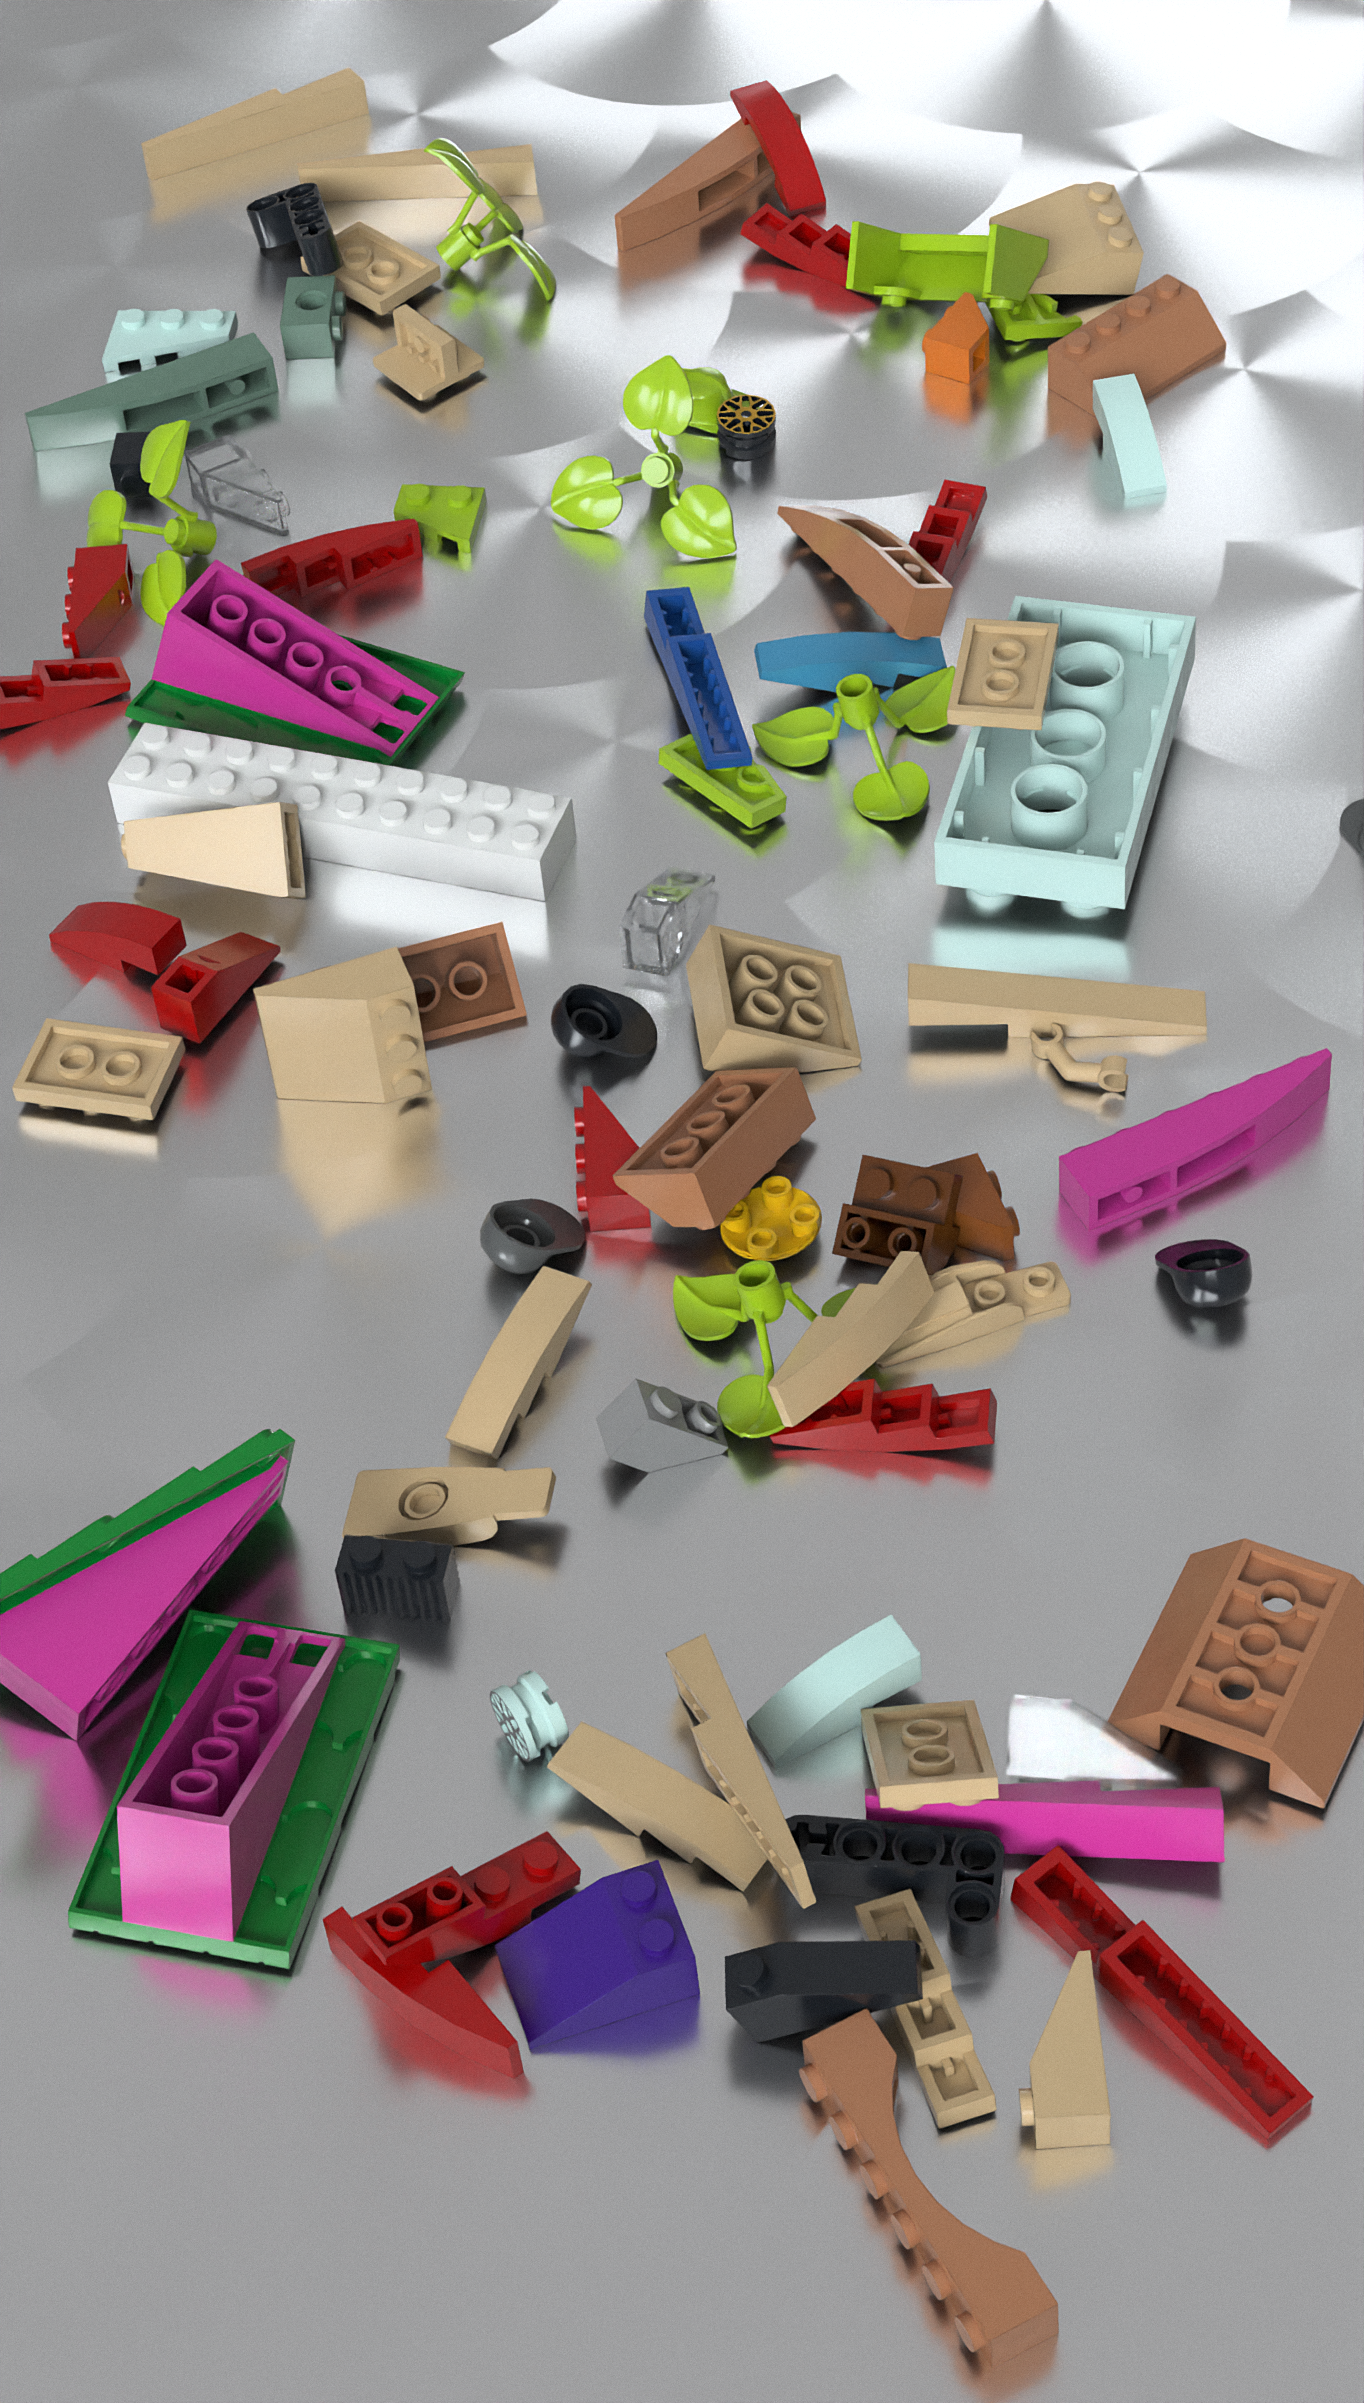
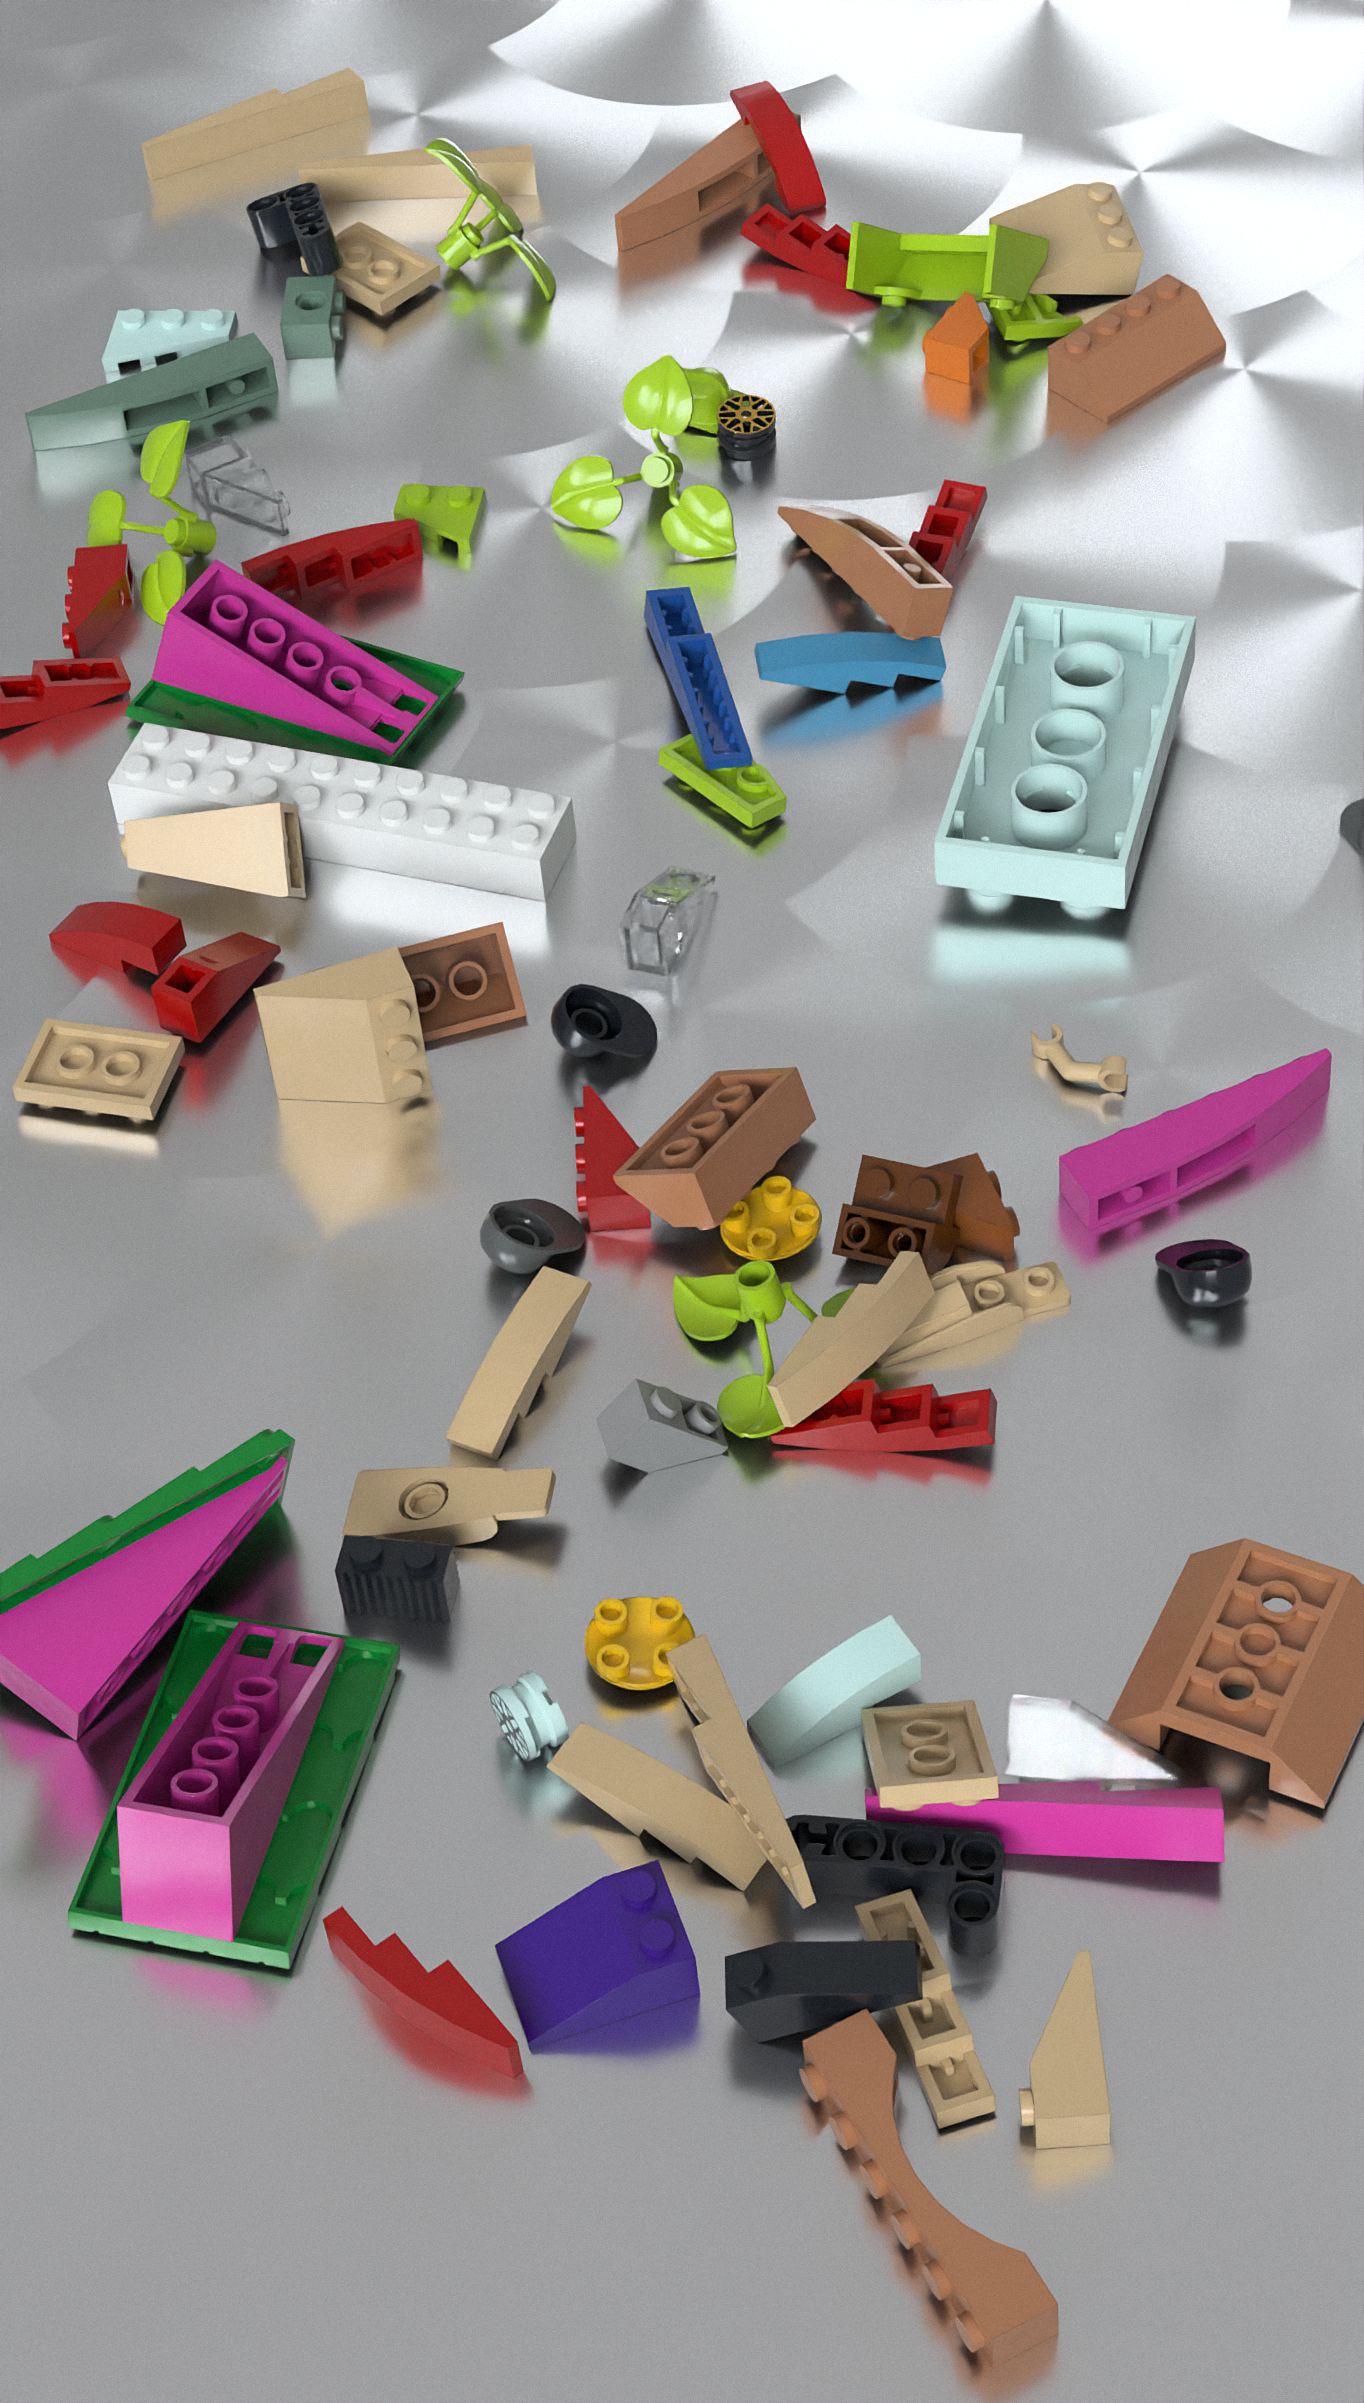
black brick [109,432,153,498] -> none
red slope [352,1831,581,1966] -> none
tan bracket [373,304,485,400] -> none
tan slope [686,924,862,1073] -> none
lime plant [752,665,955,821] -> none
tan slope [908,963,1207,1038] -> none
tan plate [947,618,1059,730] -> none
red slope [1010,1845,1314,2140] -> none
light aqua slope [1093,373,1167,499] -> none
none -> yellow dish [584,1596,696,1690]

